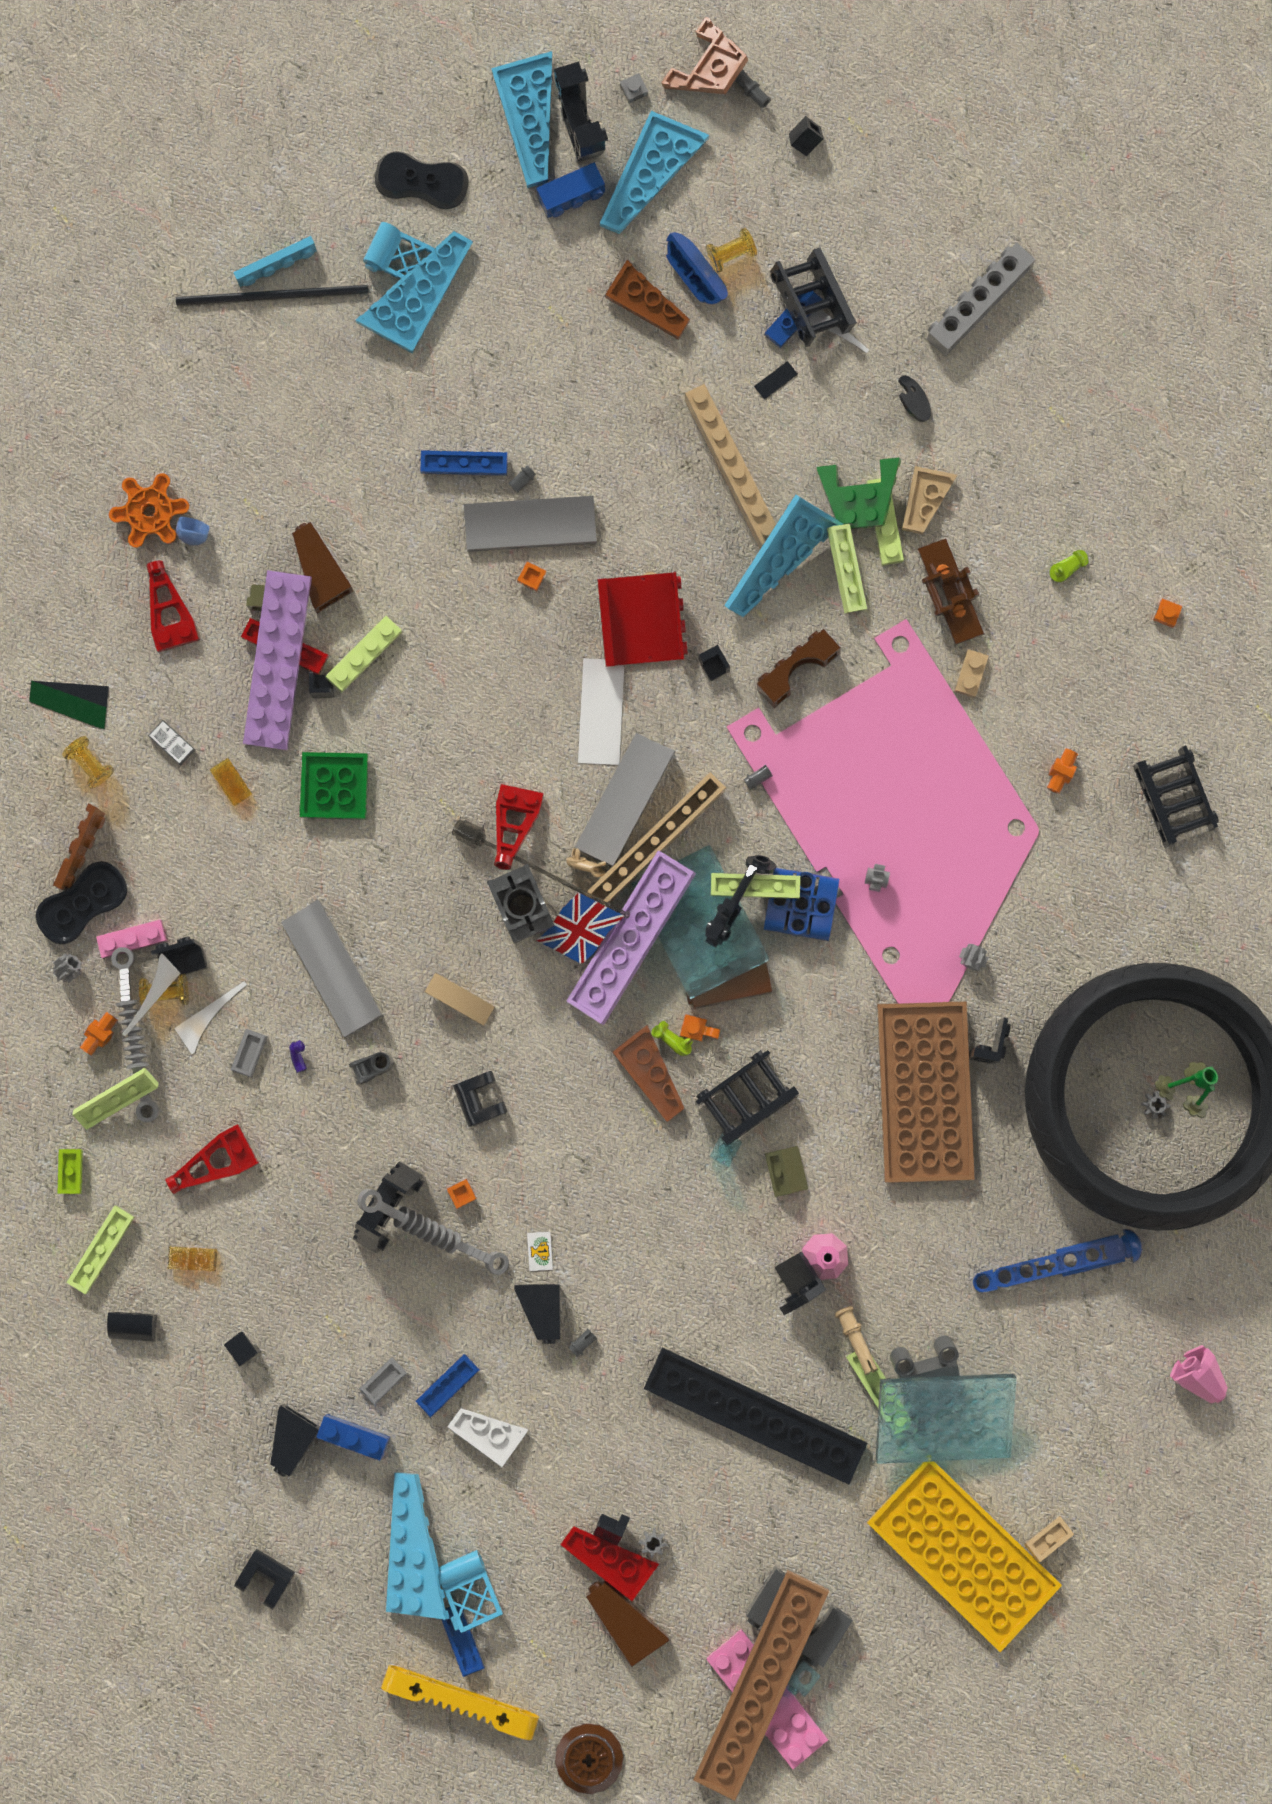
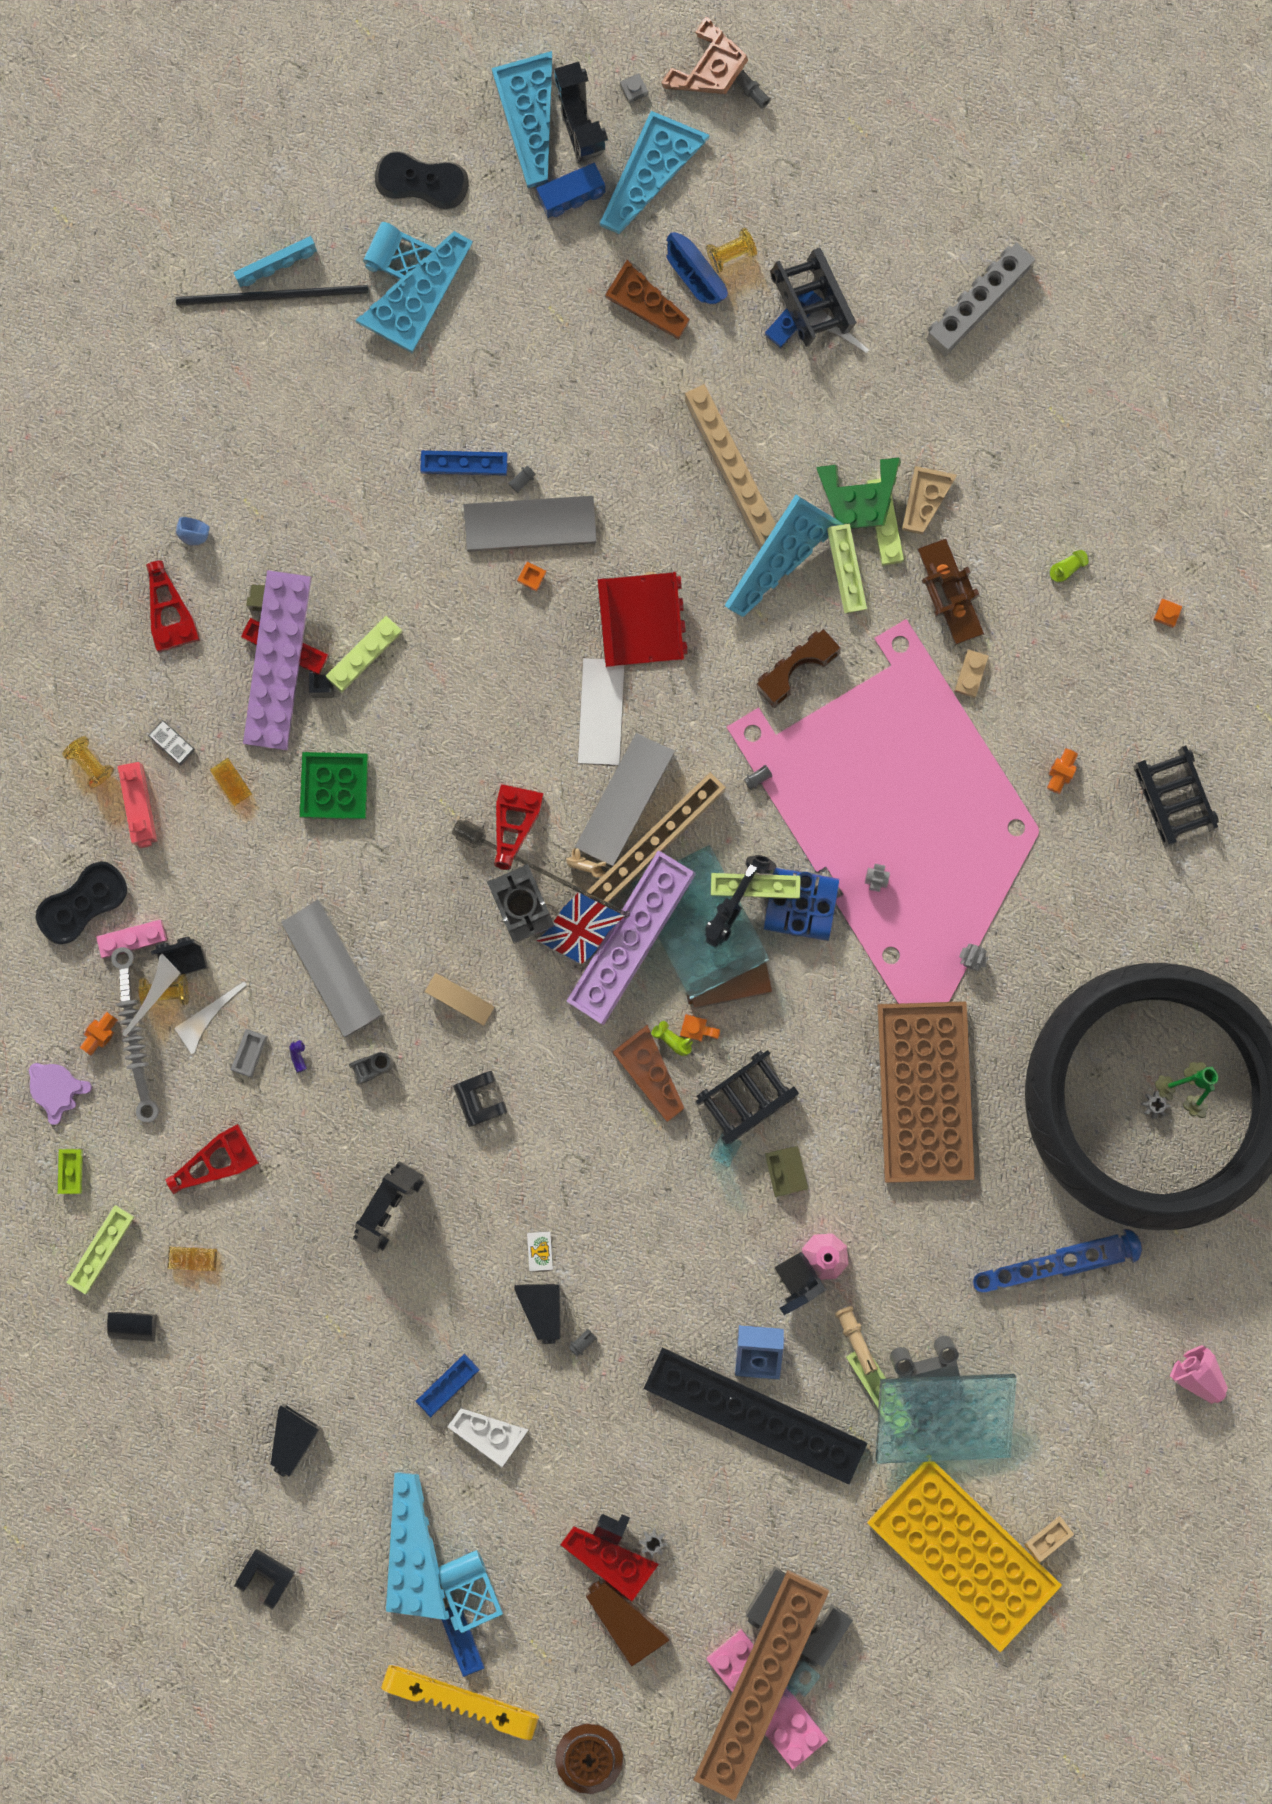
dark green sticker [29,681,109,729] -> none
dark orange wing [53,803,105,891] -> none
light grey gear [53,954,82,983] -> none
yellowish green plate [72,1068,158,1130] -> none
orange plate [109,473,190,548] -> none
black panel [224,1332,261,1366] -> none
reddish brown slope [292,522,354,614] -> none
blue brick [316,1414,390,1461] -> none
light grey piece [357,1189,509,1275] -> none
light grey tile [359,1357,407,1405] -> none
orange plate [447,1179,477,1209] -> none
black panel [698,644,730,681] -> none
black sticker [754,361,798,400] -> none
black panel [789,116,824,156] -> none
black piece [898,375,931,422] -> none
black bracket [969,1017,1011,1065] -> none
none -> lavender tile [29,1063,92,1125]
none -> coral brick [118,762,157,848]
none -> medium blue slope [735,1325,784,1380]

